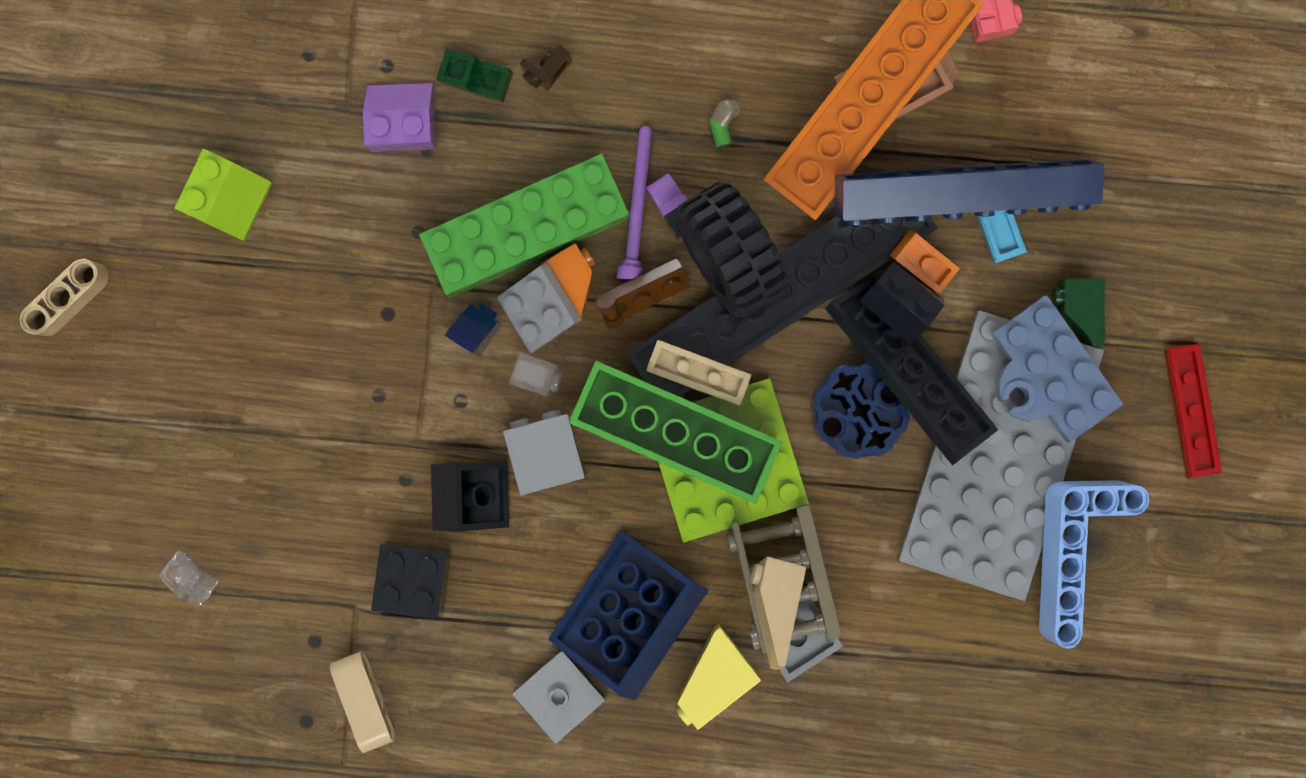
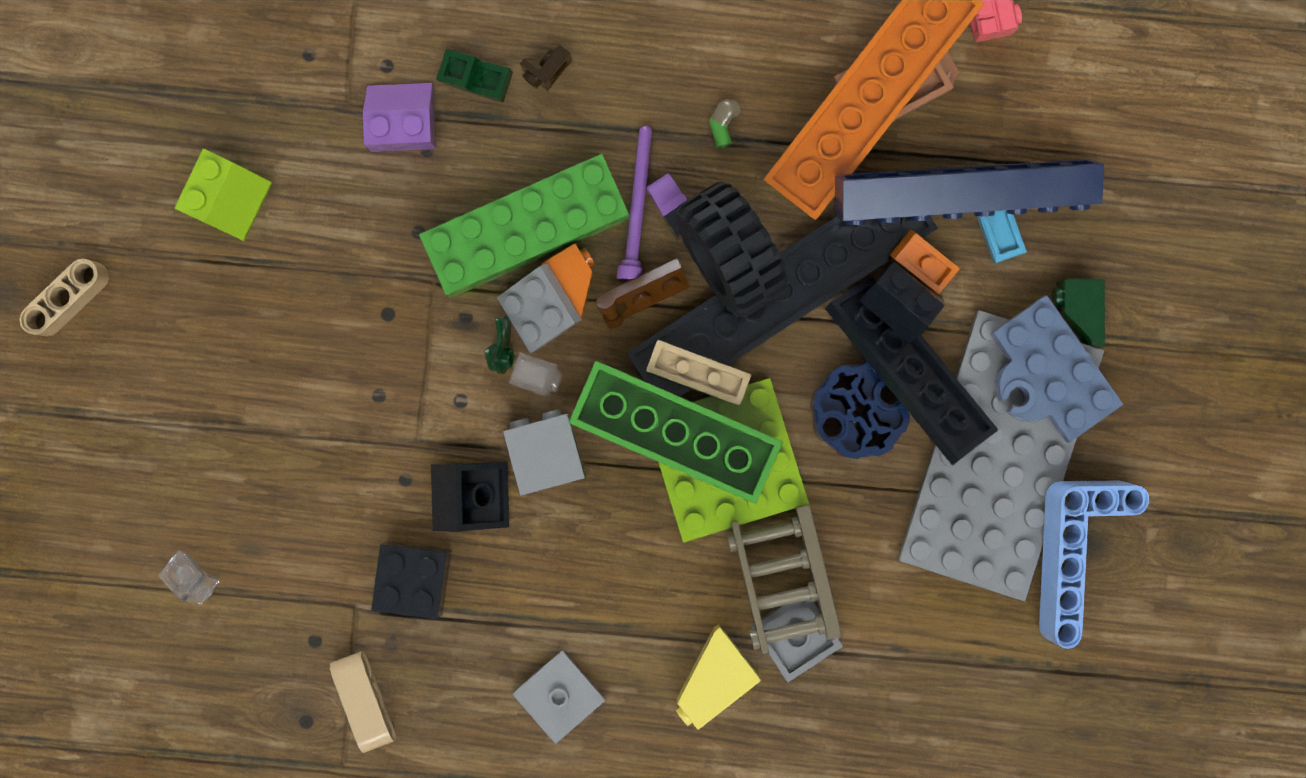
clear blue slope [444,303,501,357] -> none
dark blue slope [548,530,709,700] -> none
tan slope [750,556,806,670] -> none
red tile [1164,343,1222,478] -> none
none -> dark green plate [485,315,514,374]

